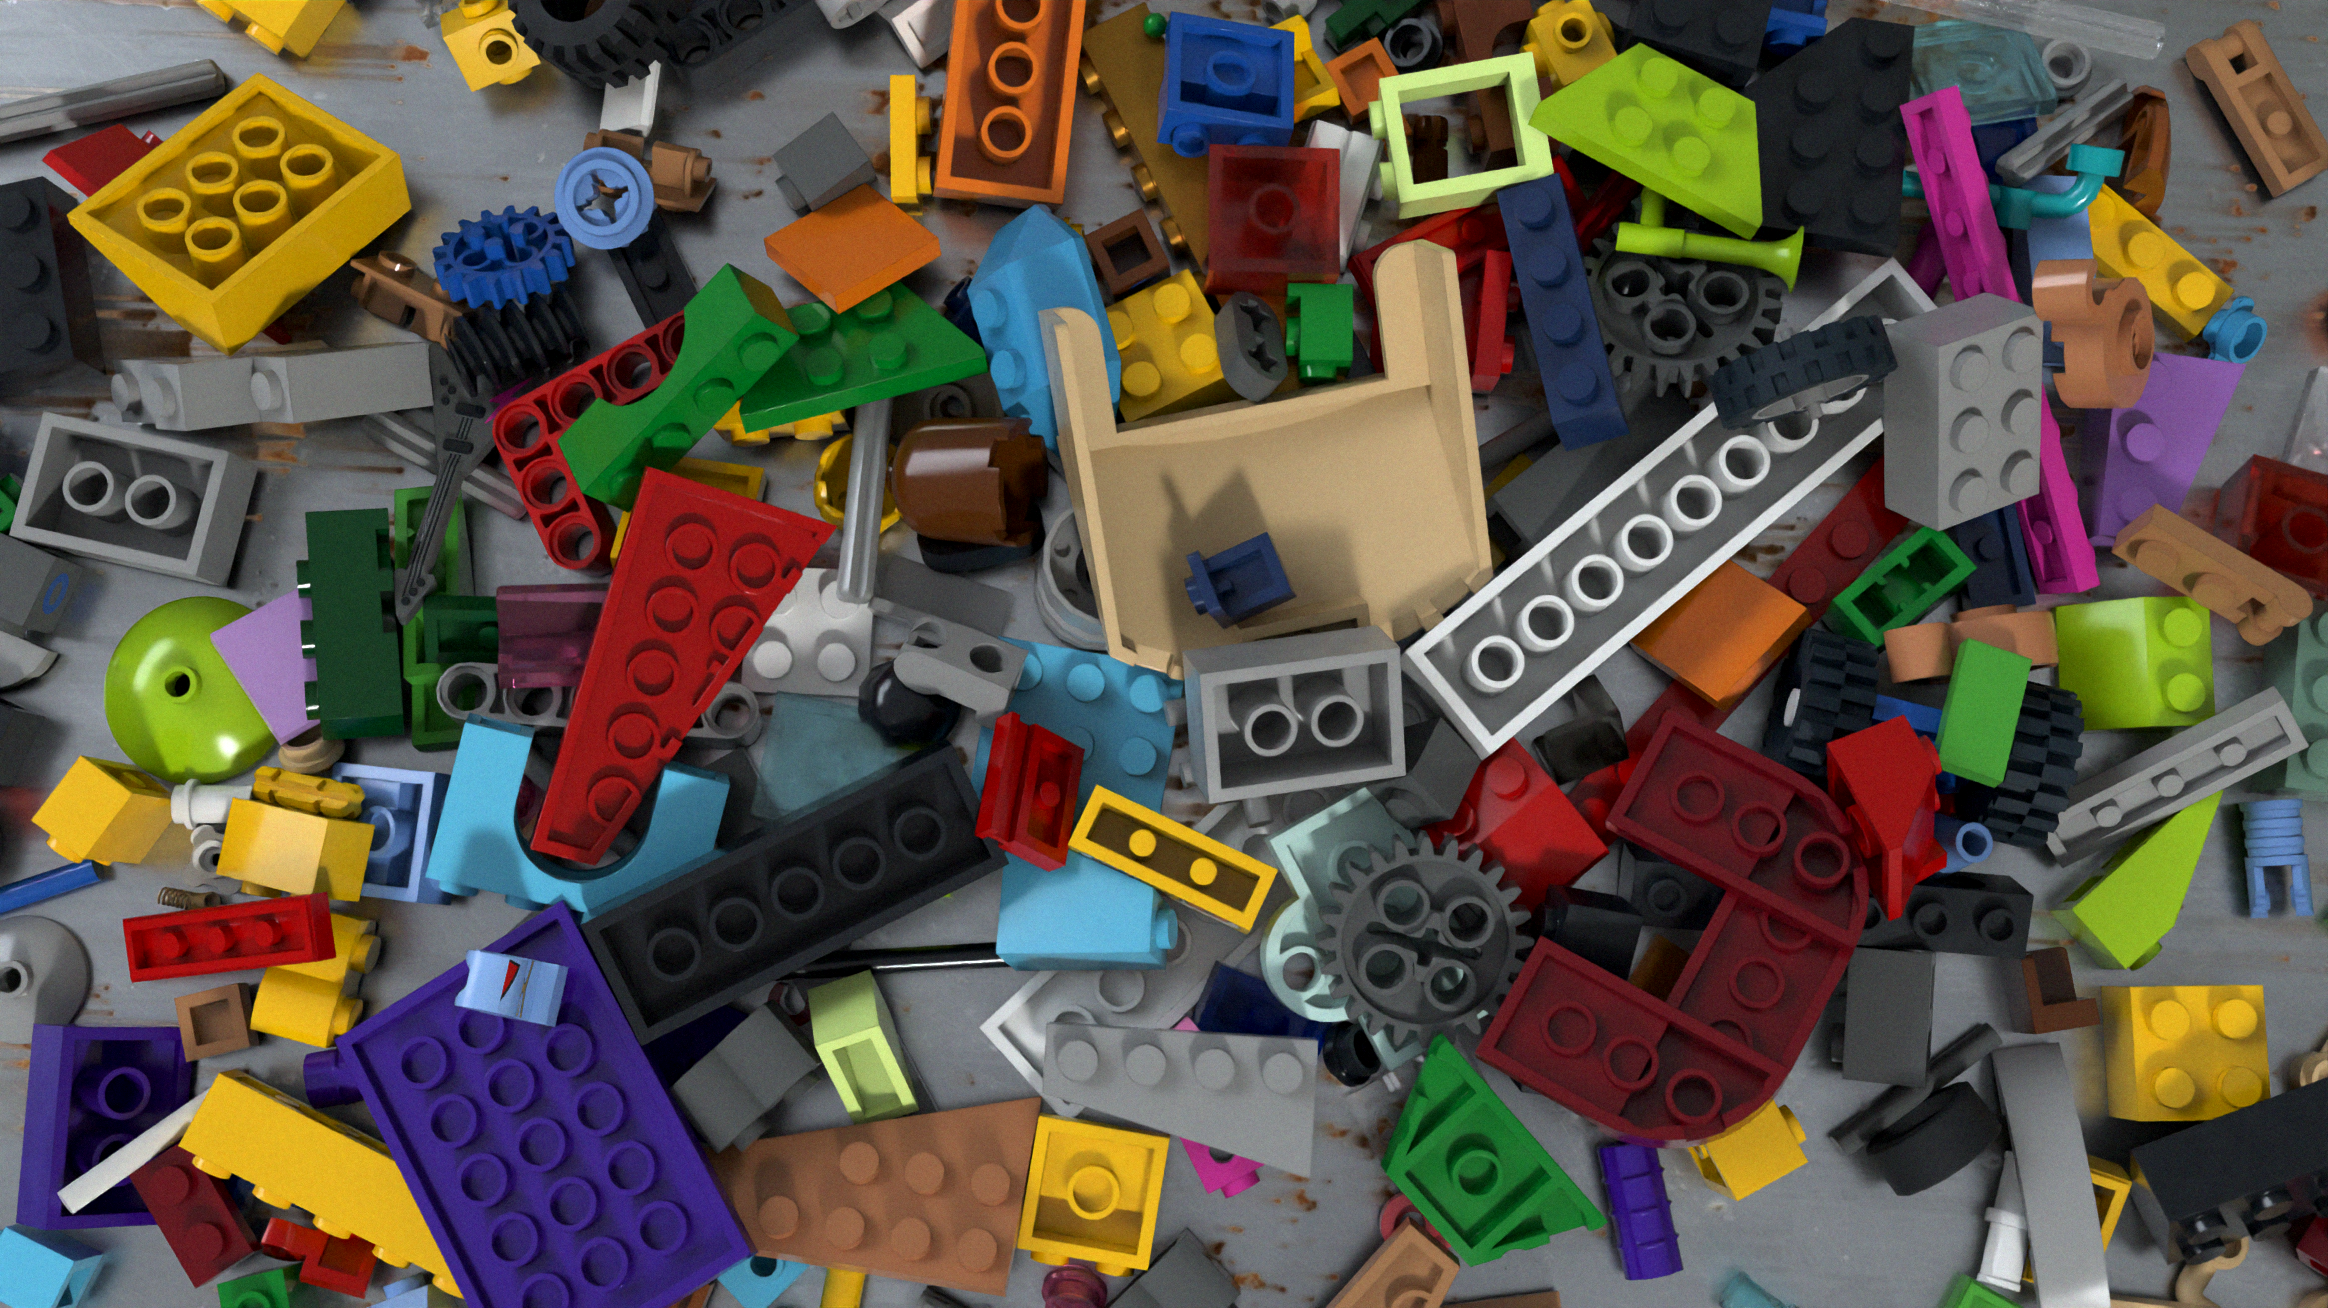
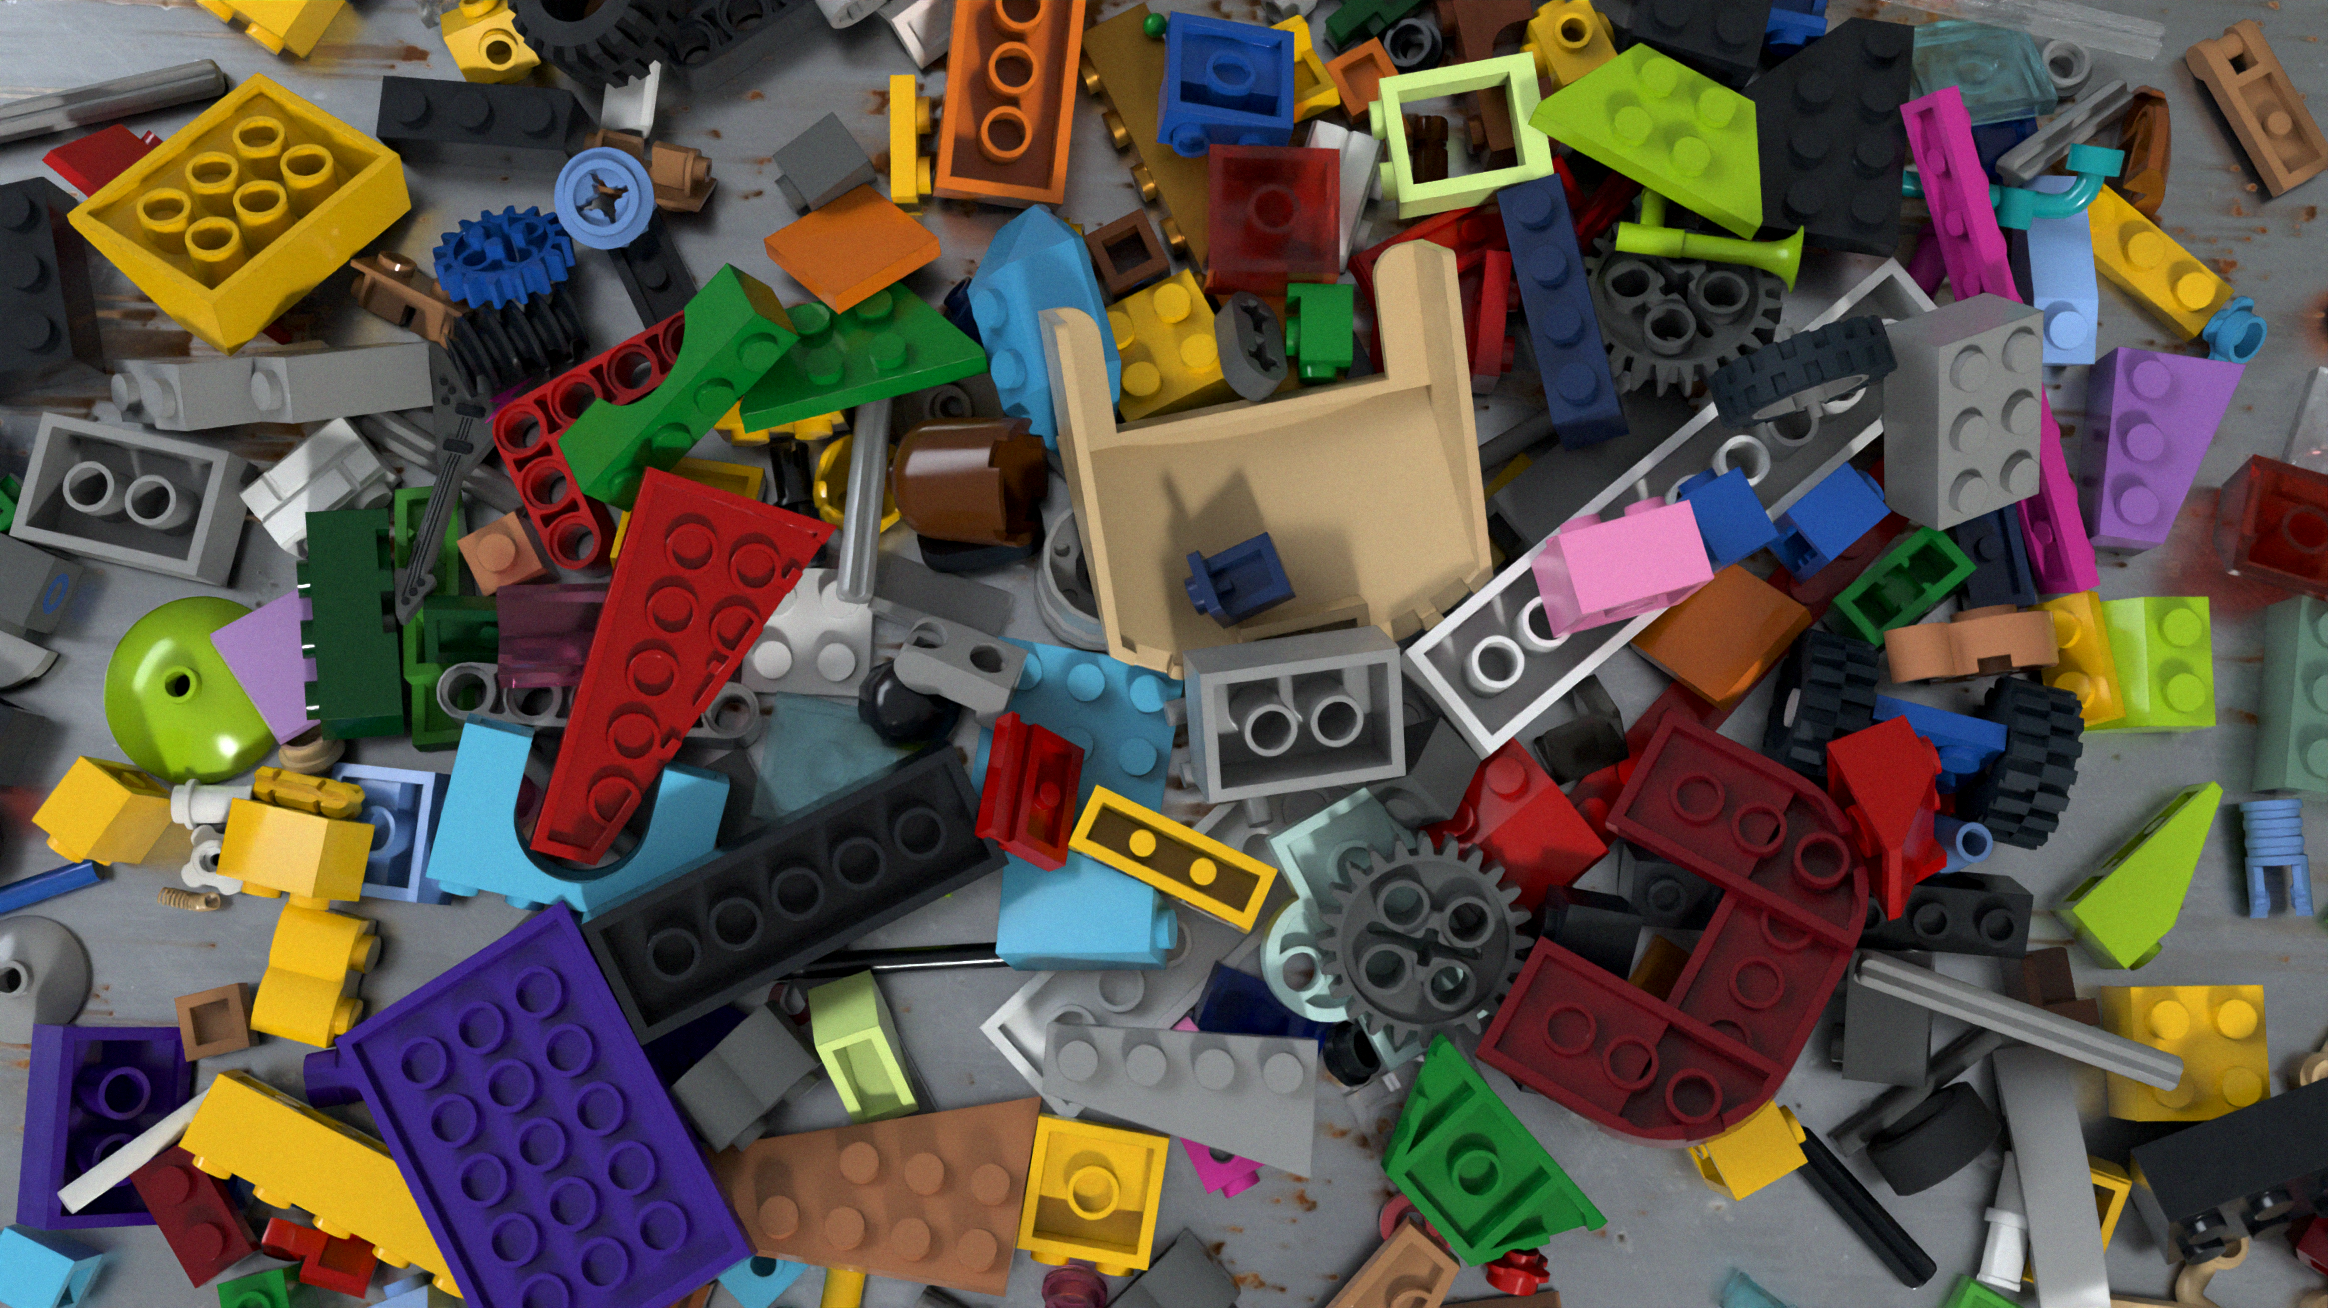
red tile [123,891,336,983] -> none
light blue leg [454,949,569,1027] -> none
dark purple axle [1597,1140,1684,1280] -> none
bright green tile [1934,638,2033,788] -> none
nougat piece [2032,258,2155,409] -> none
light grey plate [2046,686,2309,869] -> none
medium nougat plate [2111,503,2313,646] -> none
none -> white brick [239,417,402,559]
none -> black brick [376,75,589,173]
none -> nougat brick [456,511,562,597]
none -> black axle [768,442,826,568]
none -> red plate [1484,1247,1550,1296]
none -> bright pink brick [1531,496,1714,638]
none -> blue brick [1674,466,1780,575]
none -> blue brick [1766,461,1891,585]
none -> black axle [1797,1126,1937,1290]
none -> light grey axle [1853,949,2184,1091]
none -> yellow plate [2027,590,2126,727]

